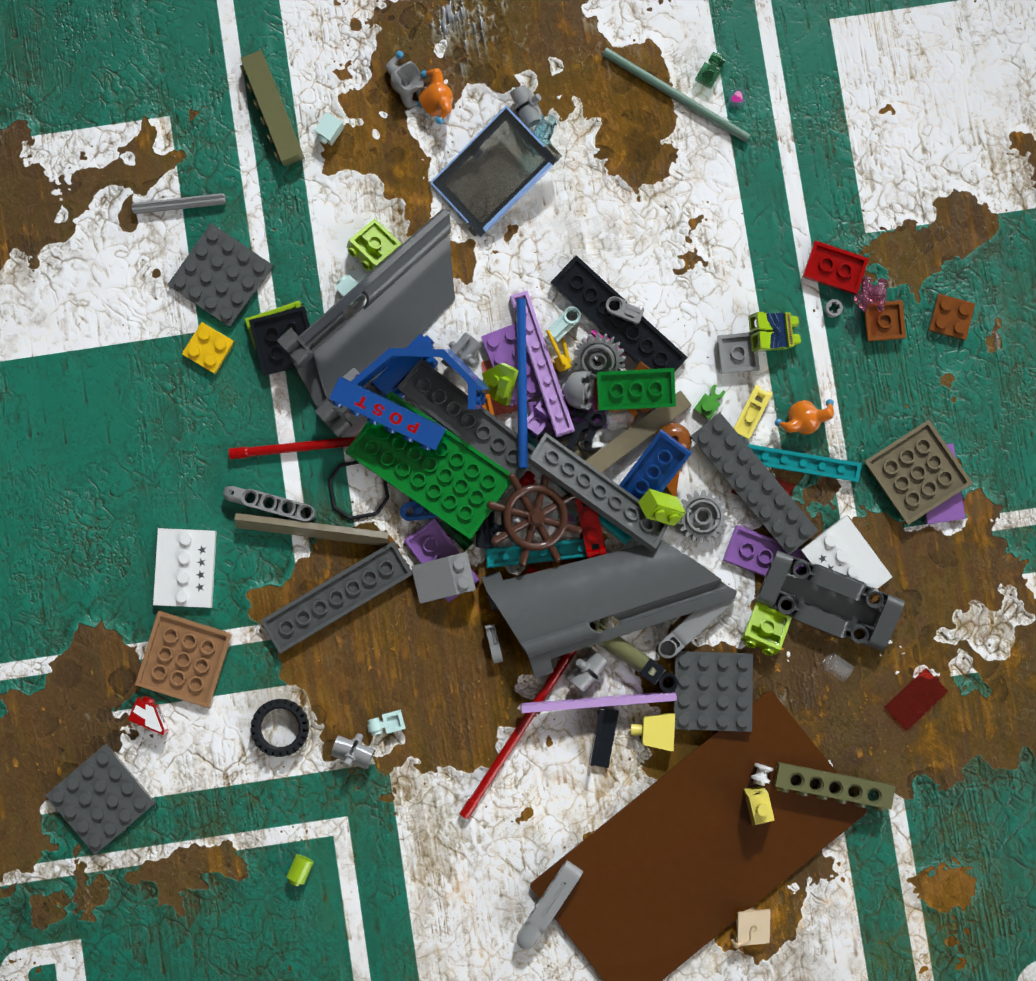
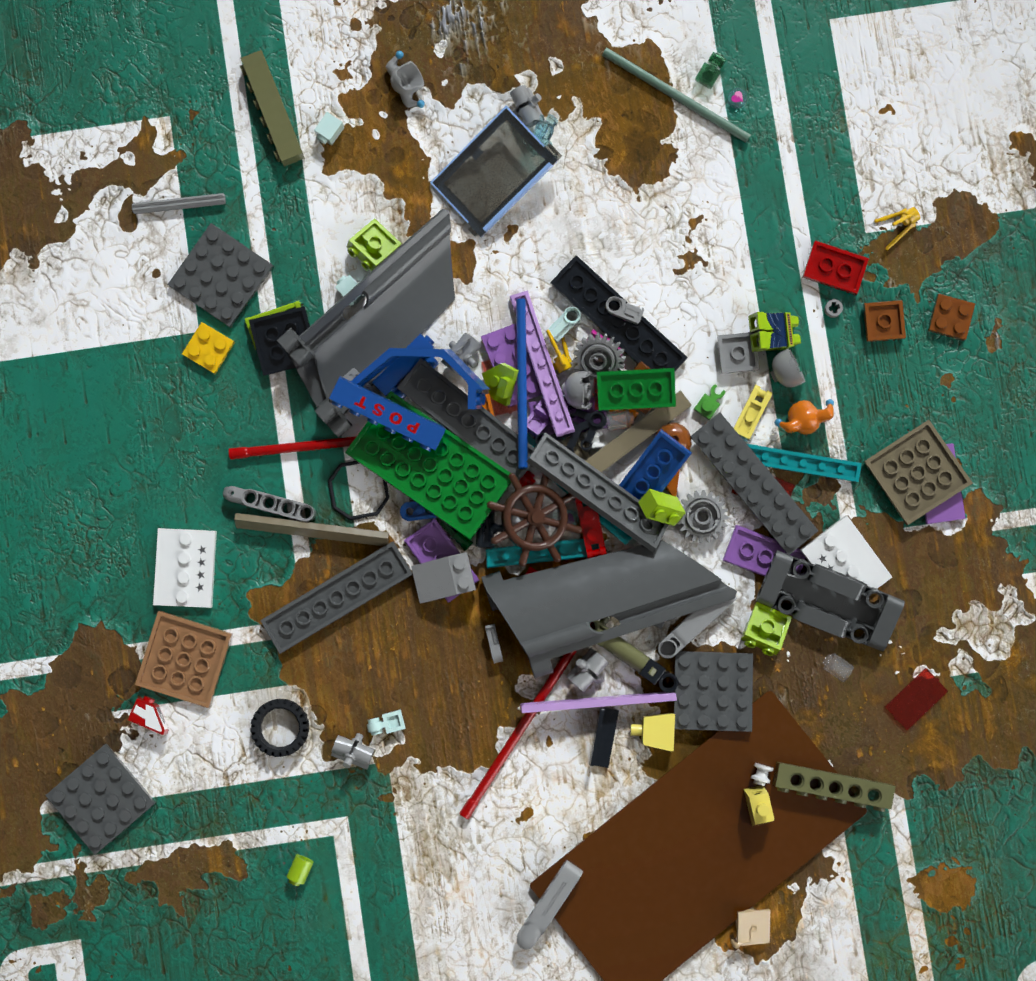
orange piece [419,68,453,125] -> none
clear pink animal [854,276,887,312] -> none
none -> light grey cylinder [770,348,806,387]
none -> yellow plant [874,207,921,250]

